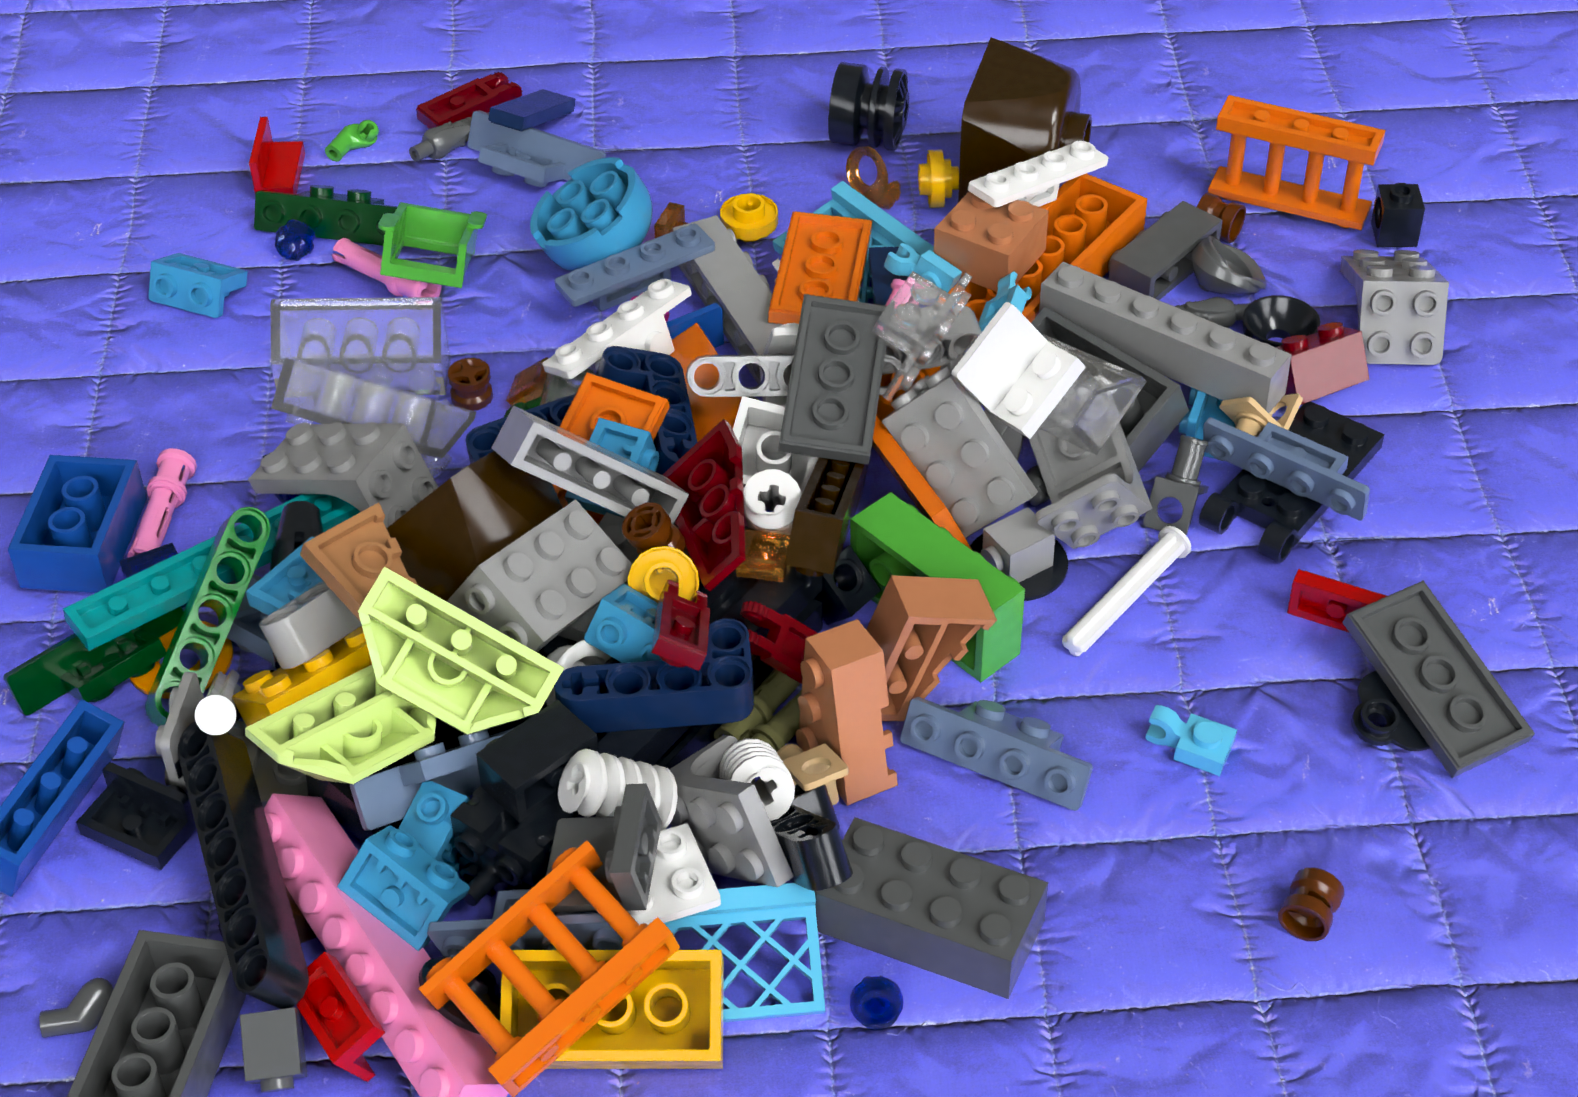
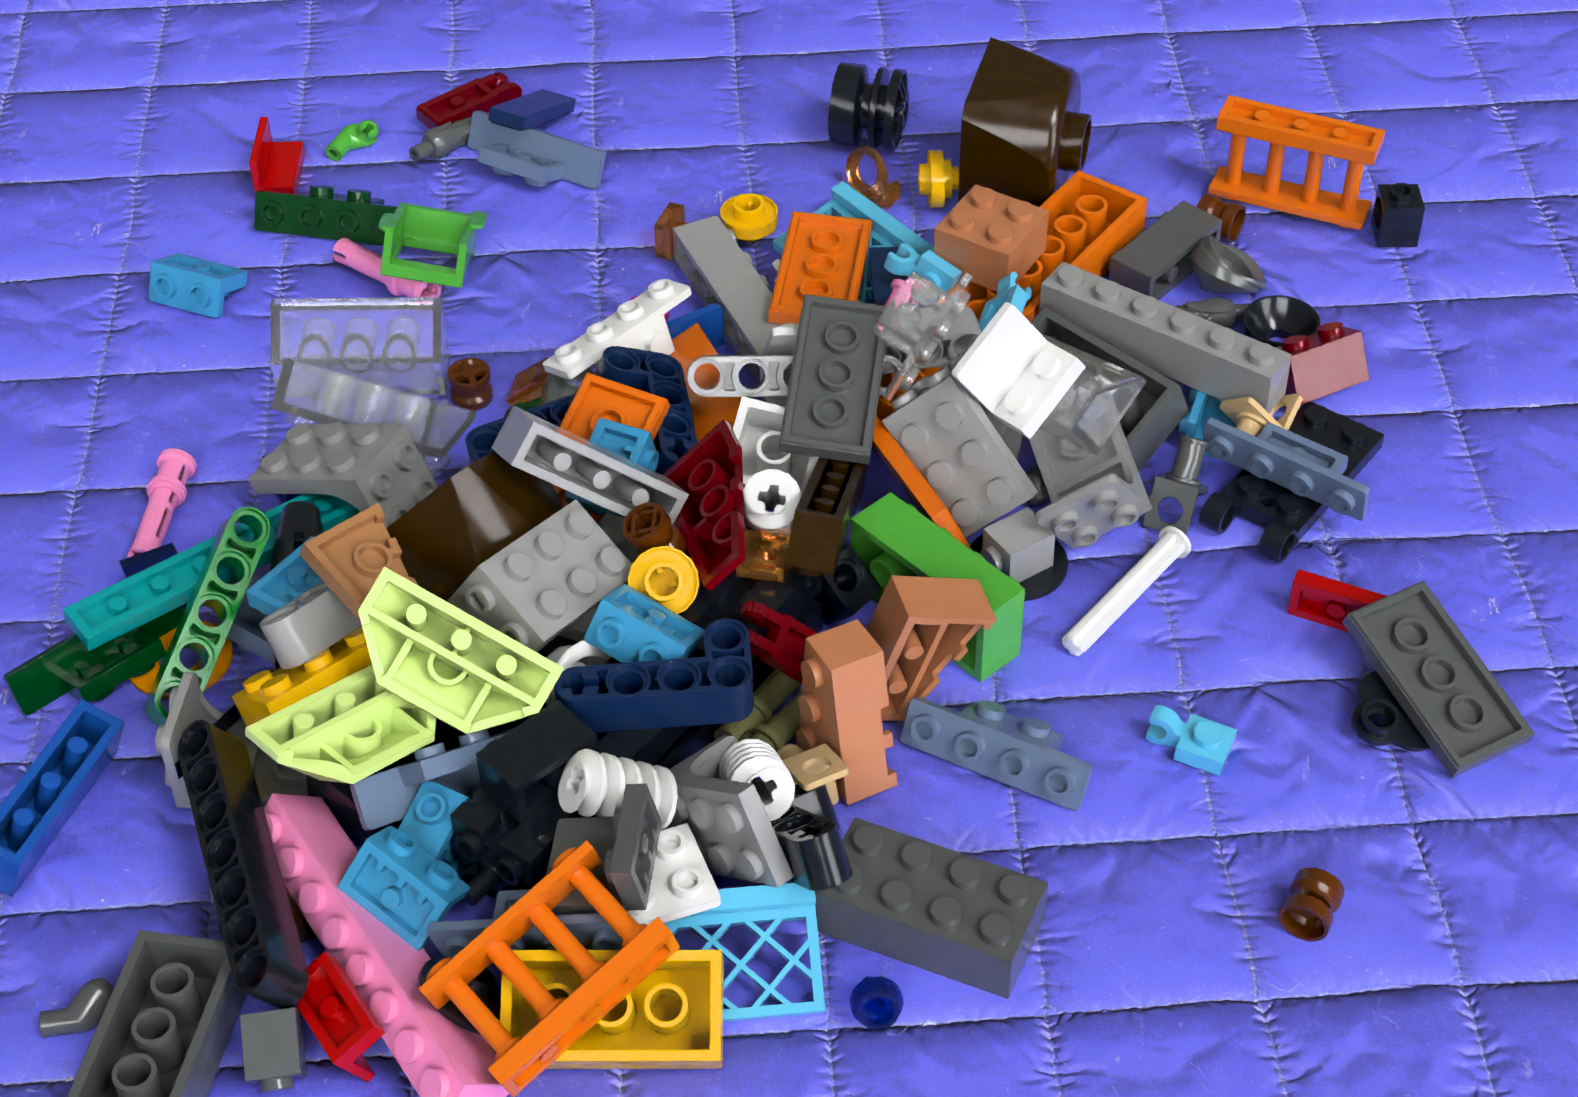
blue brick [8,455,147,593] -> none
black bracket [76,762,196,870] -> none
white axle [195,670,241,735] -> none
clear blue plate [275,219,316,261] -> none
dark azure cylinder [530,157,653,272] -> none
sand blue bracket [555,223,715,311] -> none
dark red hinge [651,580,710,671] -> none
white bracket [968,141,1109,207] -> none
light grey bracket [1340,249,1449,365] -> none

